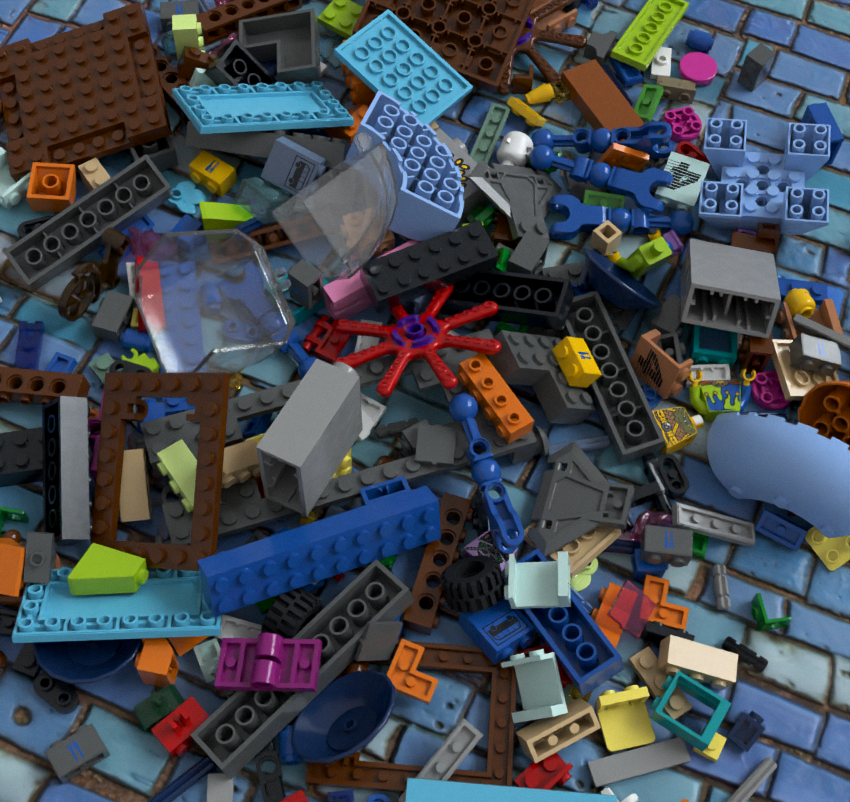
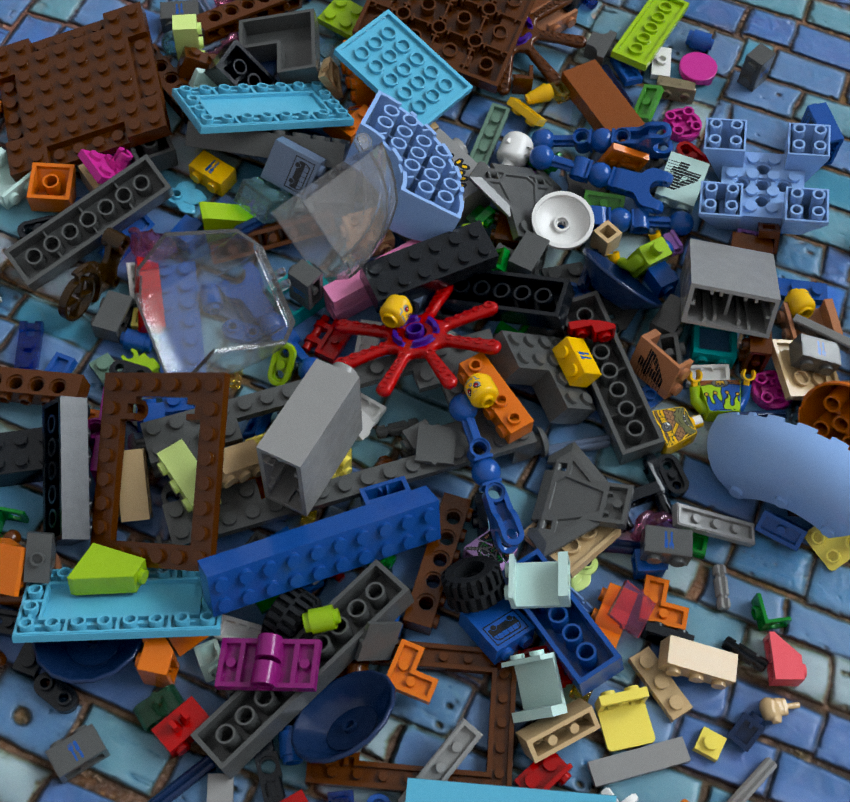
teal window [650,670,732,752] -> none
none -> dark pink plate [78,147,133,184]
none -> lime plate [267,342,297,386]
none -> lime brick [302,604,341,634]
none -> tan wing [318,57,343,100]
none -> yellow head [379,294,413,328]
none -> yellow head [464,373,499,408]
none -> white dish [531,191,595,250]
none -> red slope [567,320,616,342]
none -> blue brick [644,261,679,298]
none -> tan piece [759,697,800,724]
none -> coral slope [763,631,807,686]

